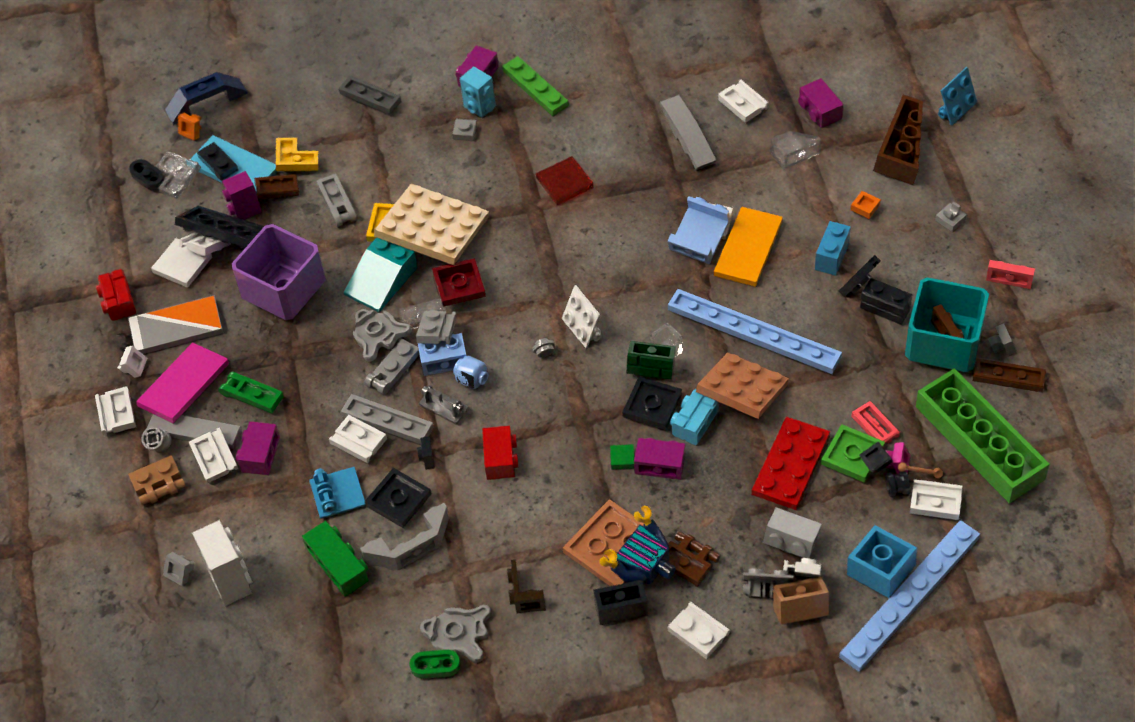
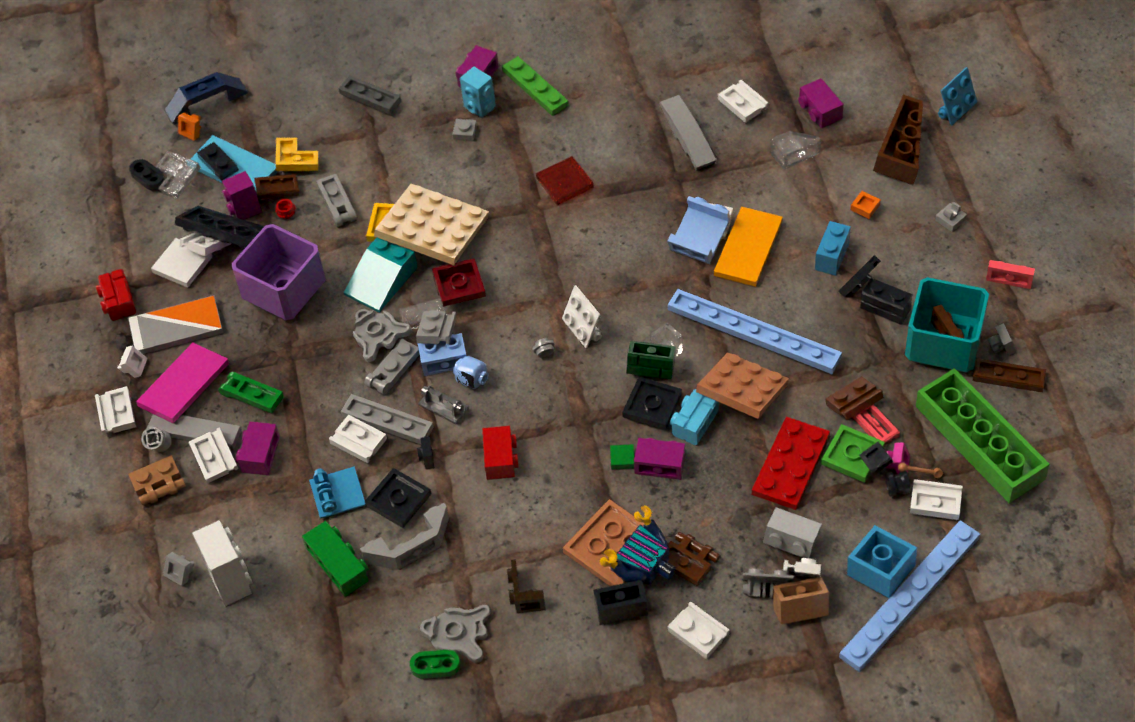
none -> red plate [275,199,296,218]
none -> reddish brown plate [825,376,884,420]

